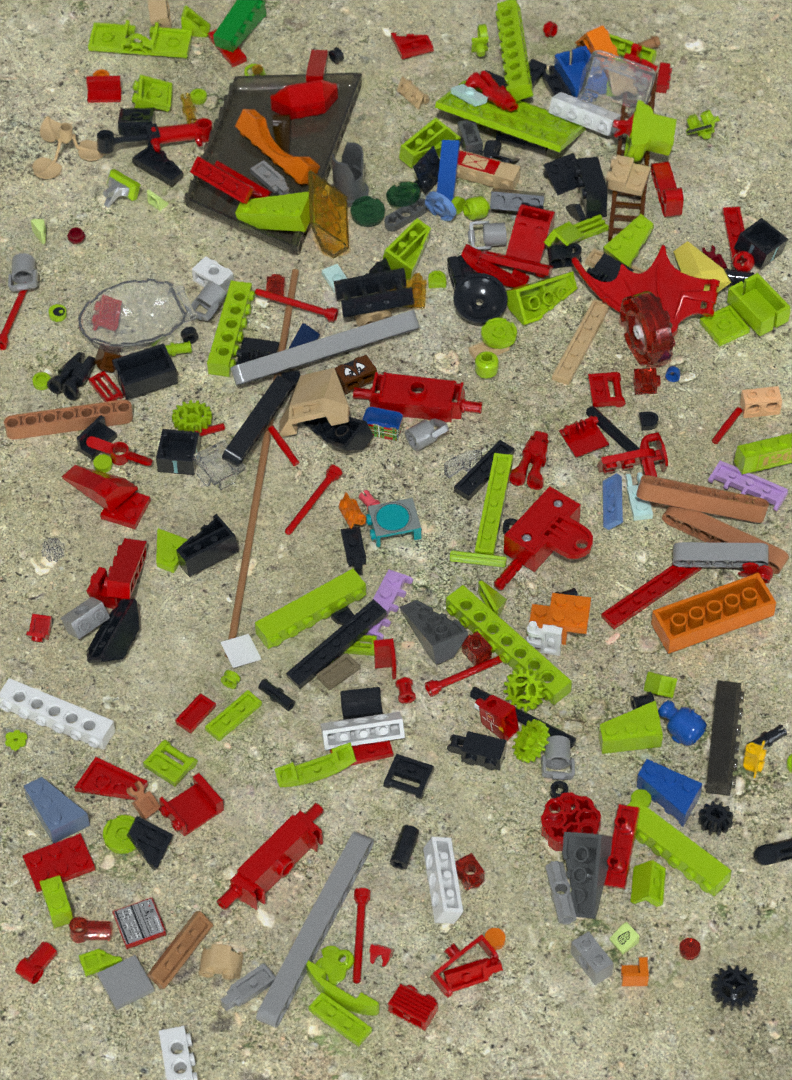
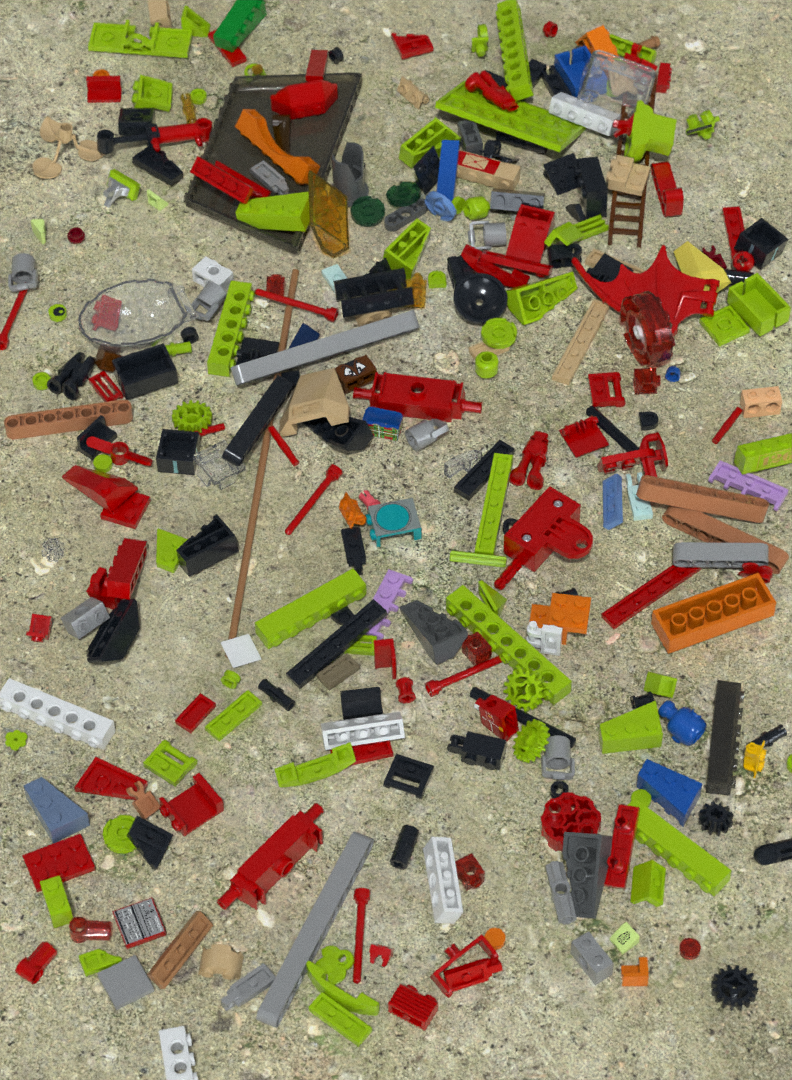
light aqua plate [451,84,488,107] -> none
lime wing [603,214,654,268] -> none

